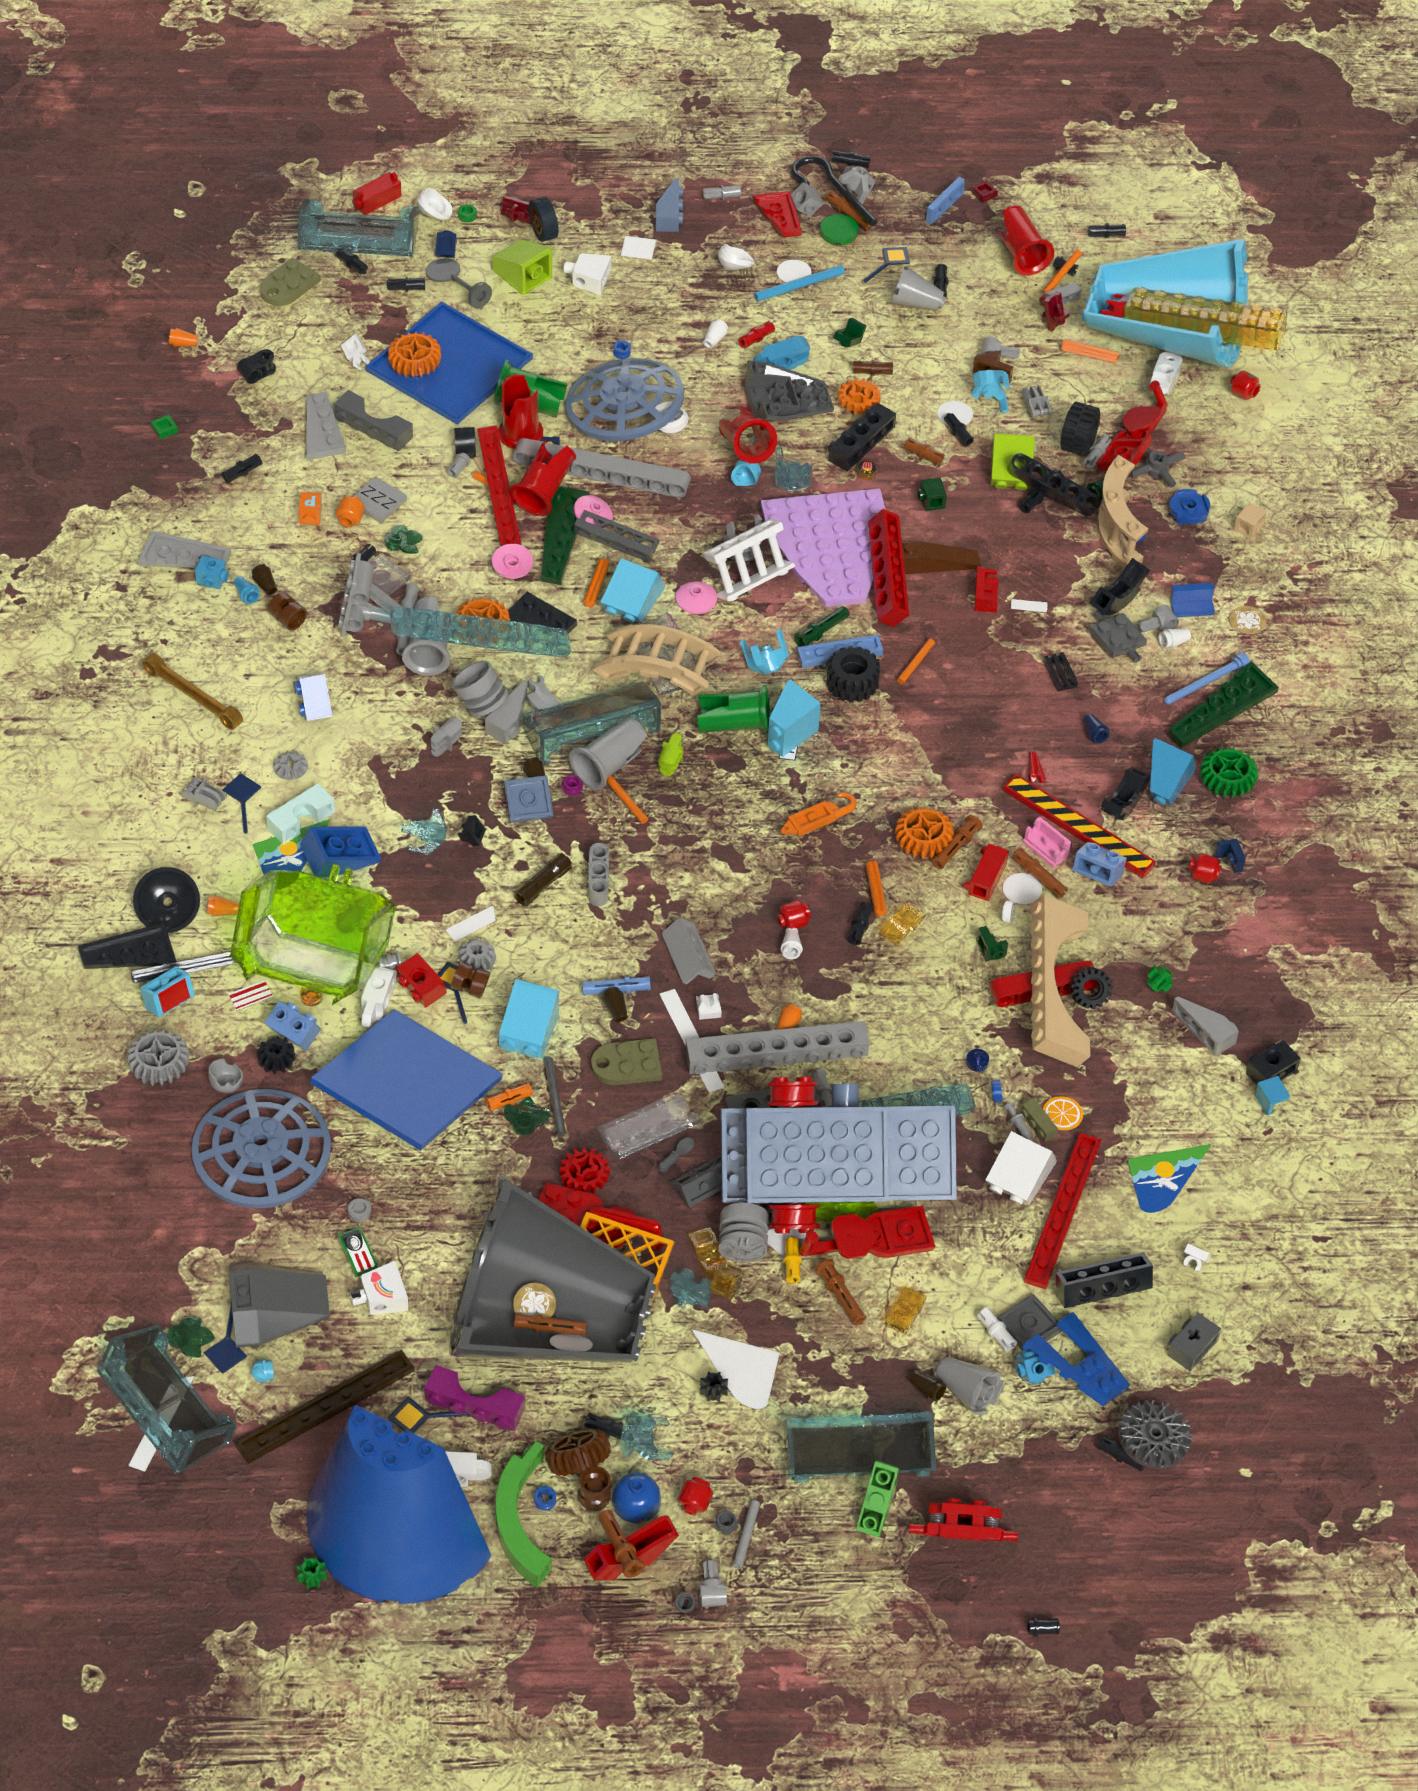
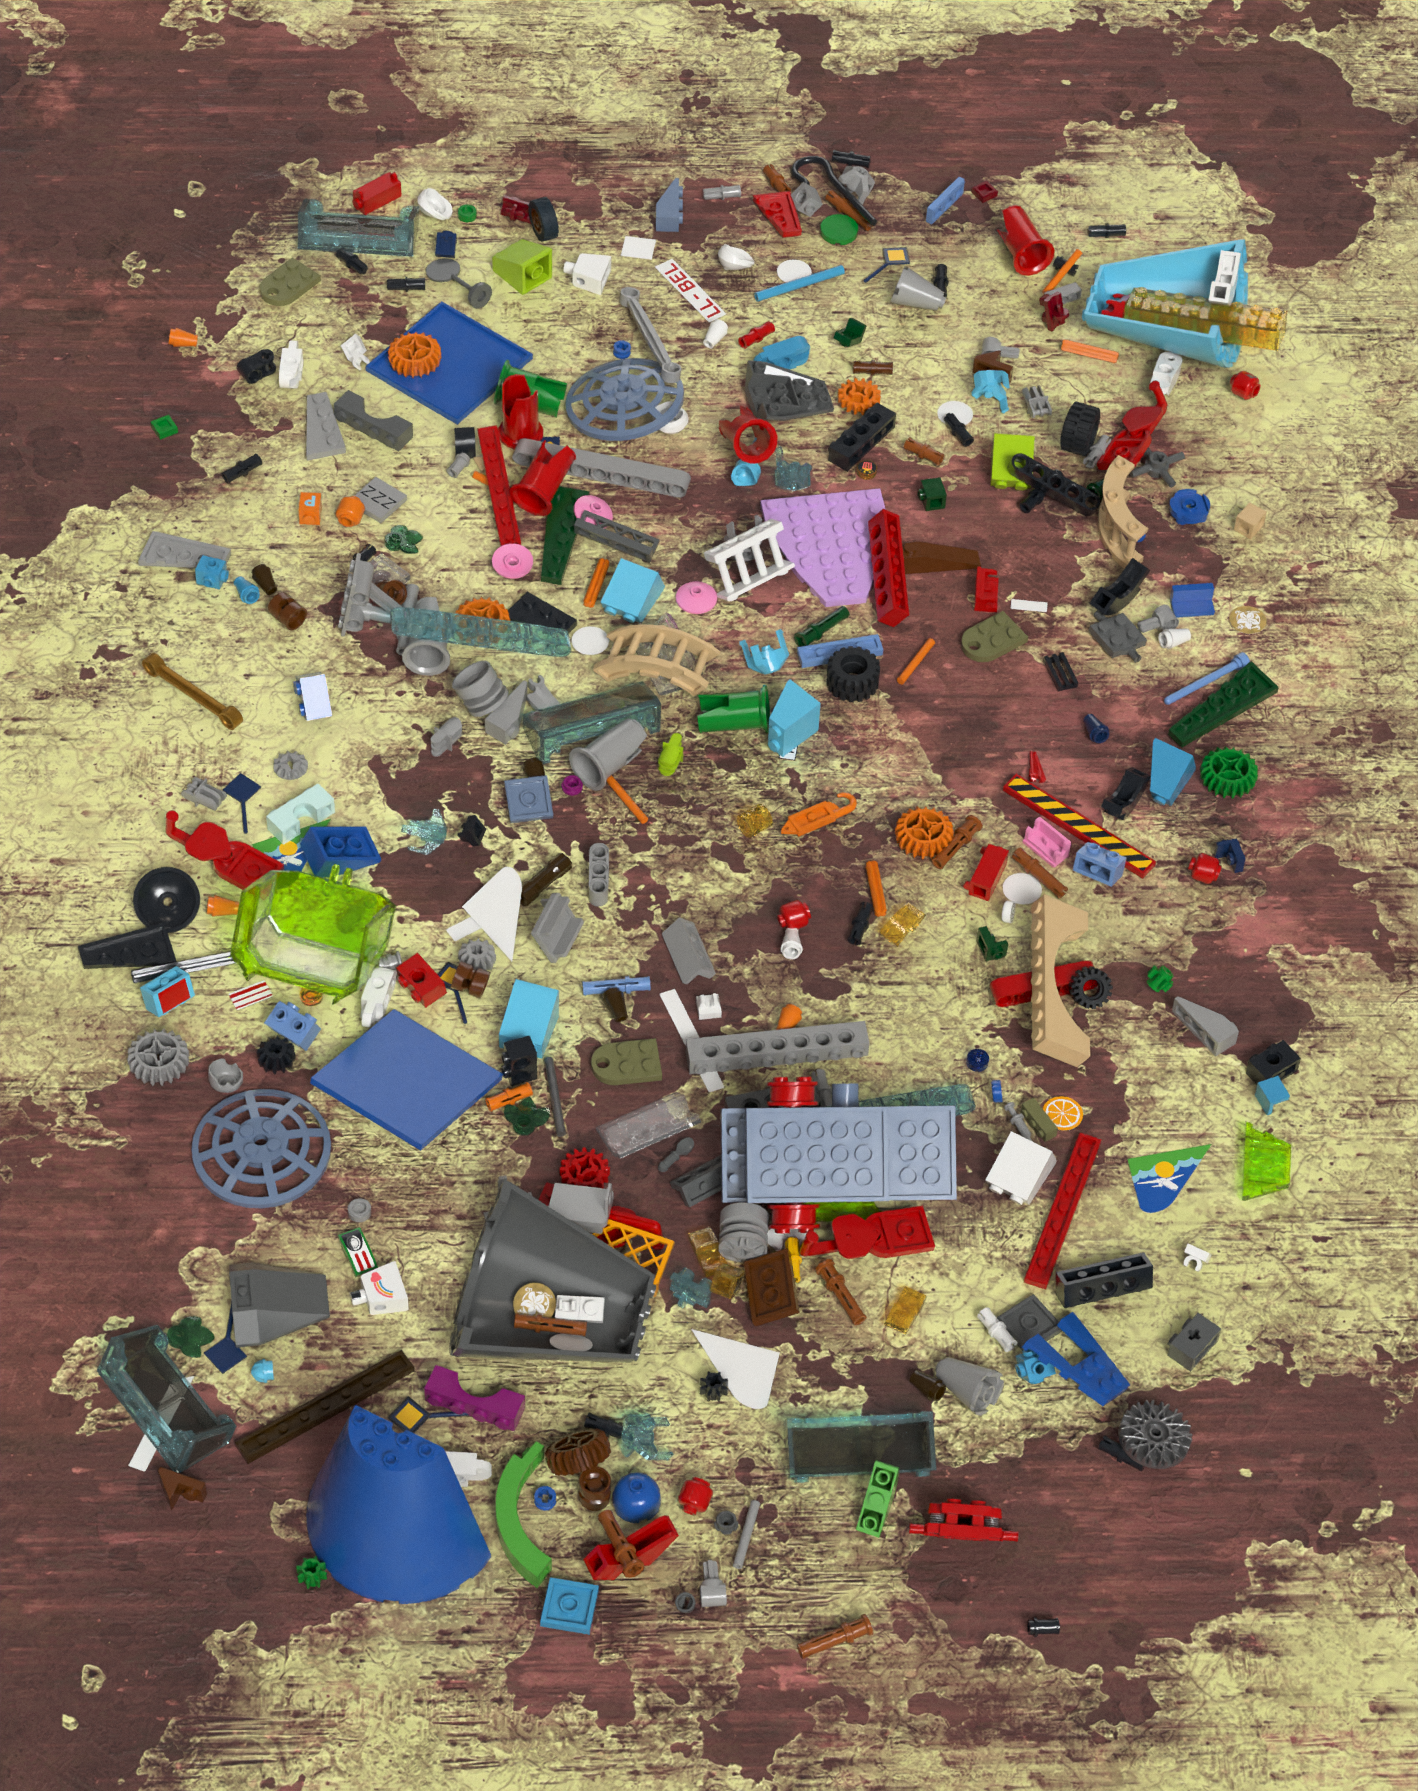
none -> reddish brown slope [158,1467,207,1510]
none -> red plate [165,810,284,899]
none -> white piece [279,340,304,389]
none -> reddish brown wheel [374,580,407,605]
none -> white sticker [462,867,522,961]
none -> black brick [501,1035,537,1086]
none -> light grey piece [531,893,584,963]
none -> dark azure plate [540,1577,599,1635]
none -> light grey piece [549,1183,614,1234]
none -> white plate [555,1295,605,1323]
none -> white sticker [572,626,609,655]
none -> light grey piece [619,287,681,383]
none -> white sticker [655,259,726,322]
none -> clear yellow piece [737,803,773,838]
none -> reddish brown plate [744,1248,800,1326]
none -> dark orange pin [763,164,791,192]
none -> dark orange pin [797,1614,873,1659]
none -> olive plate [961,611,1028,662]
none -> white arch [1209,250,1241,306]
none -> clear neon green wing [1242,1122,1291,1201]

